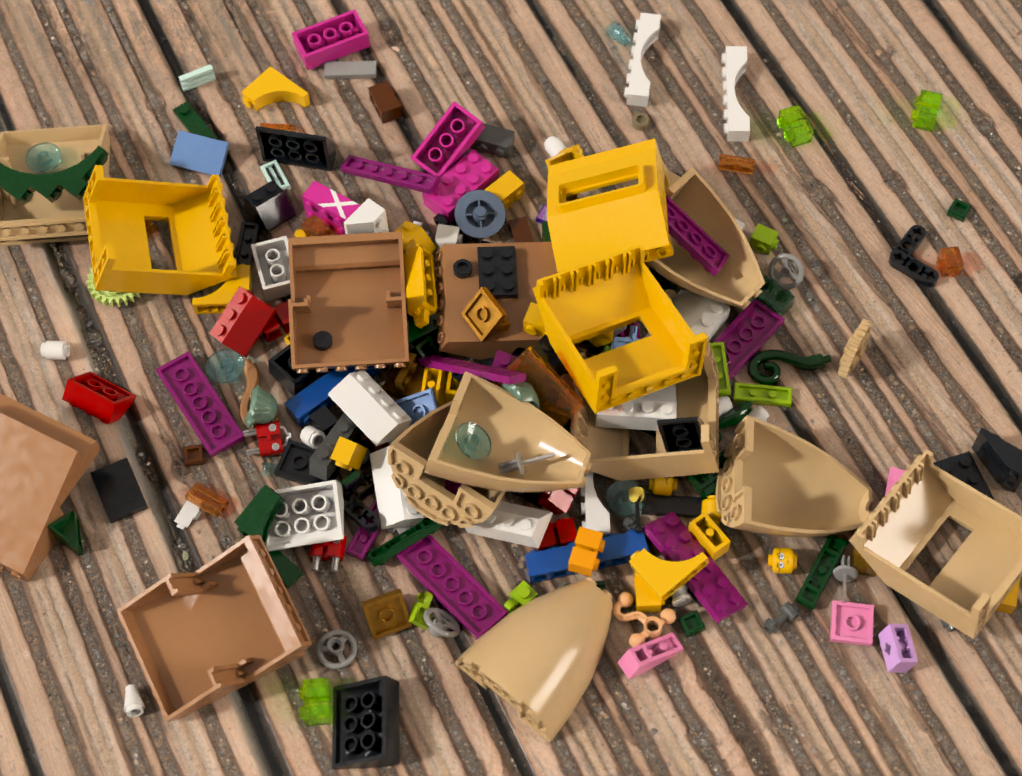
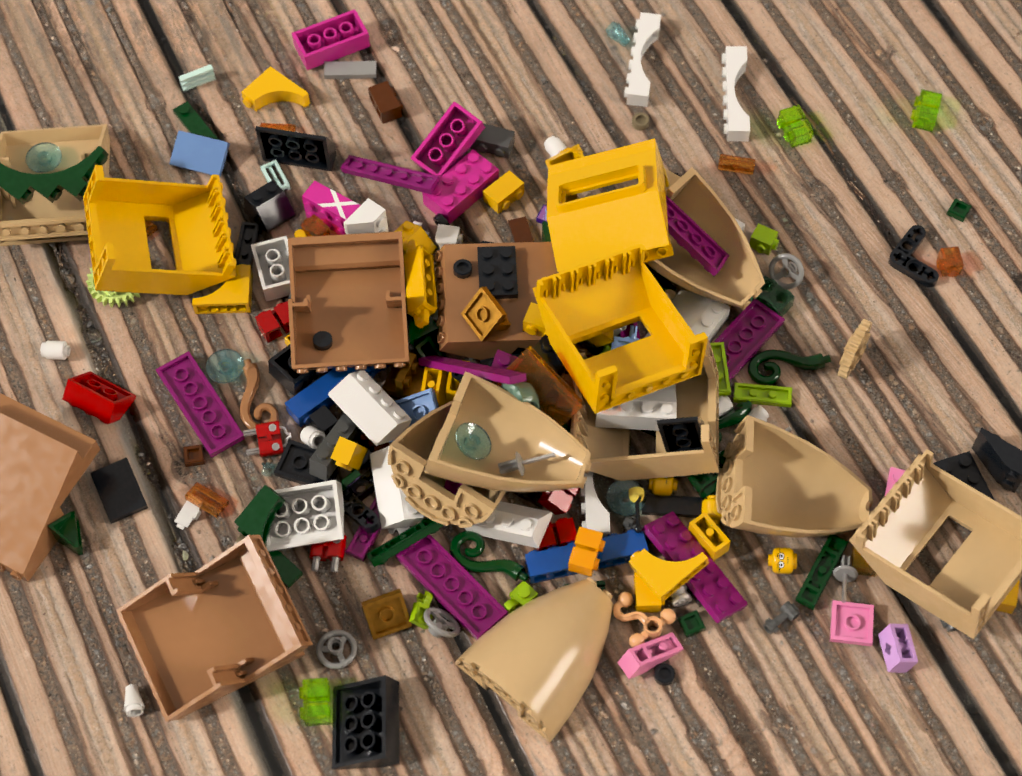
red slope [209,286,277,357] -> none
sand green hair [244,385,278,428] -> none
sand blue wheel [455,190,506,239] -> none
none -> dark green plant [450,531,529,582]
none -> black tile [654,663,675,686]

